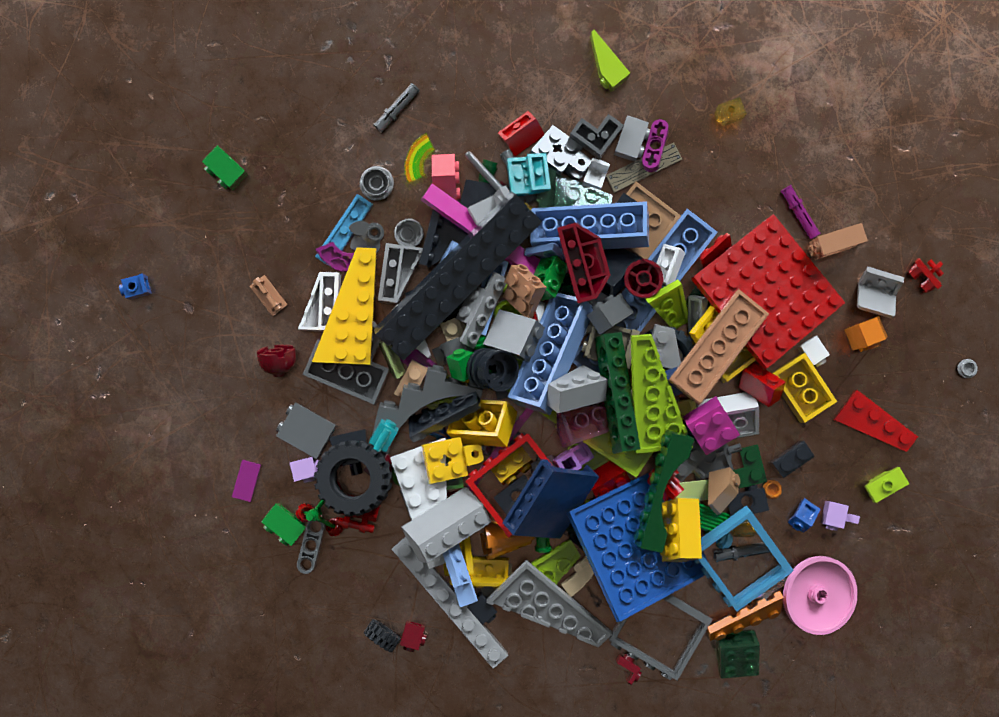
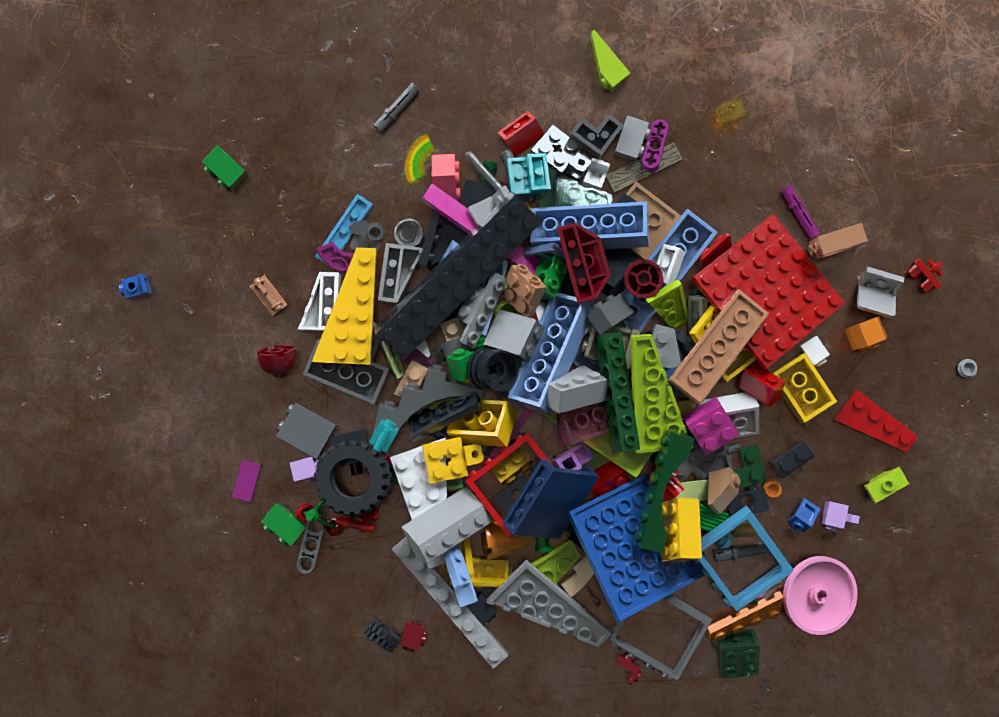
light grey piece [360,166,394,200] -> none

